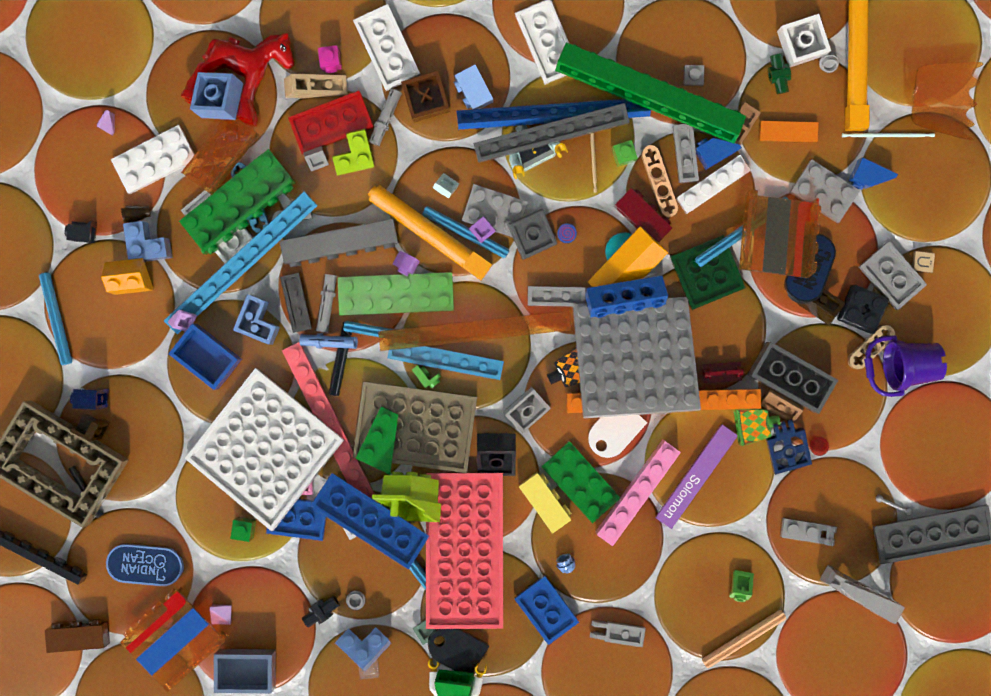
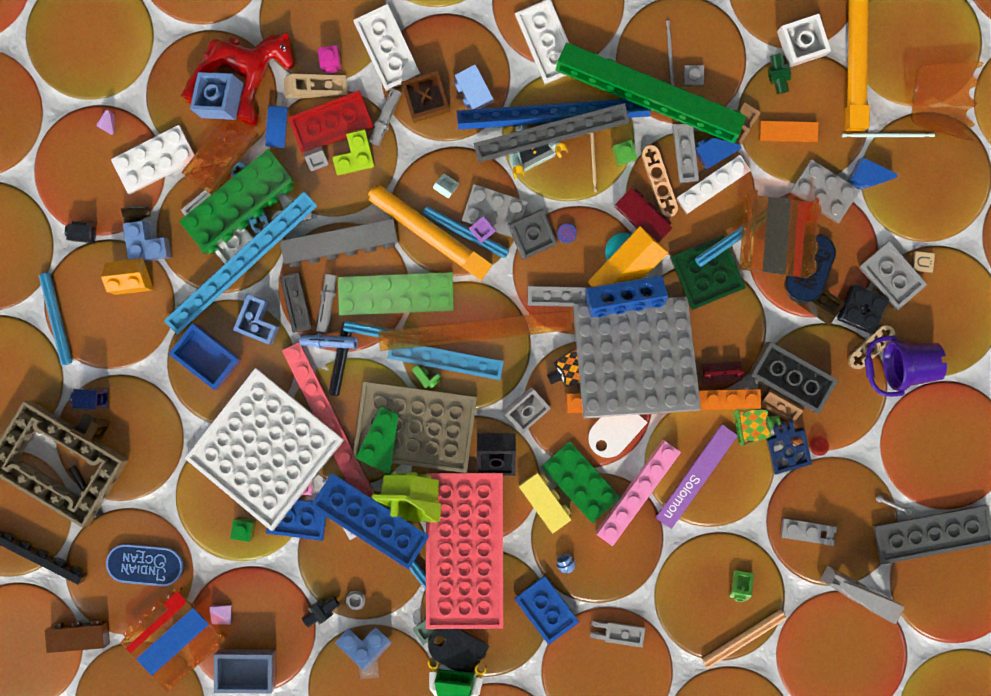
lavender slope [168,310,197,331] -> none
medium lavender plate [393,251,420,276] -> none
light grey plate [819,54,839,73] -> none
none -> blue slope [265,105,288,148]
none -> light grey piece [666,20,675,86]

